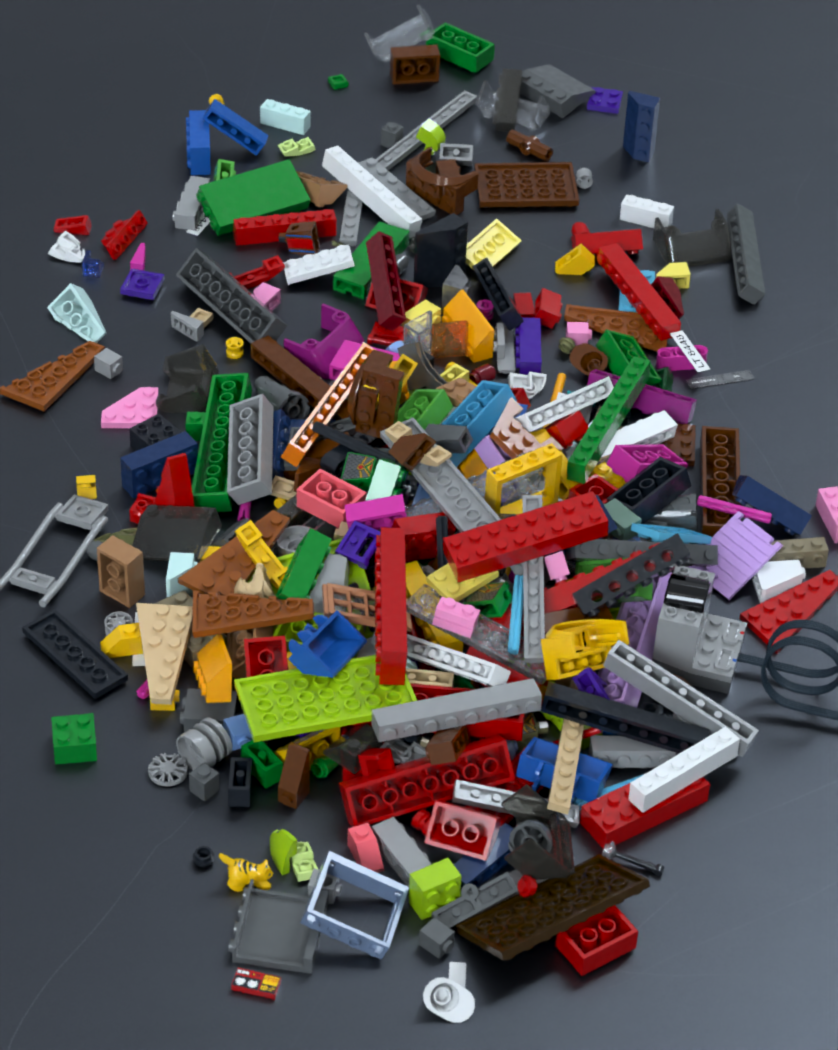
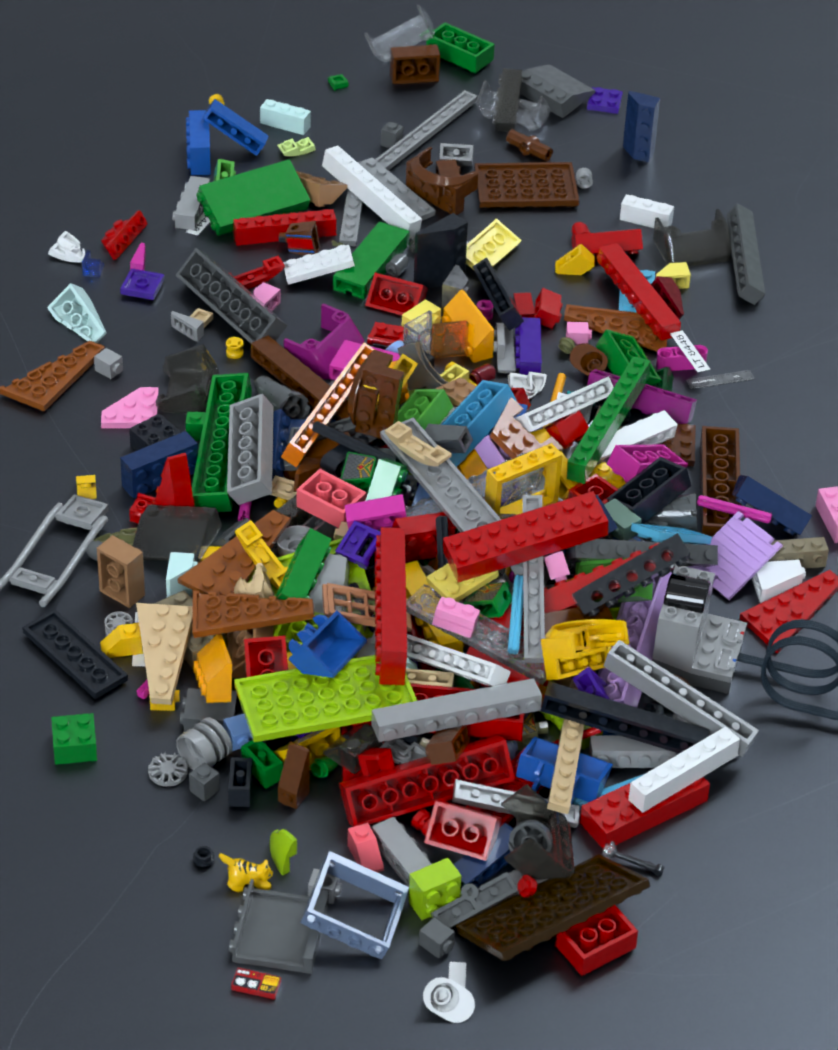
red slope [53,215,92,235] -> none
yellowish green slope [290,842,318,882] -> none
dark red brick [366,231,406,331] -> none
reddish brown slope [388,433,437,471] -> none
lime brick [416,119,446,156] -> none

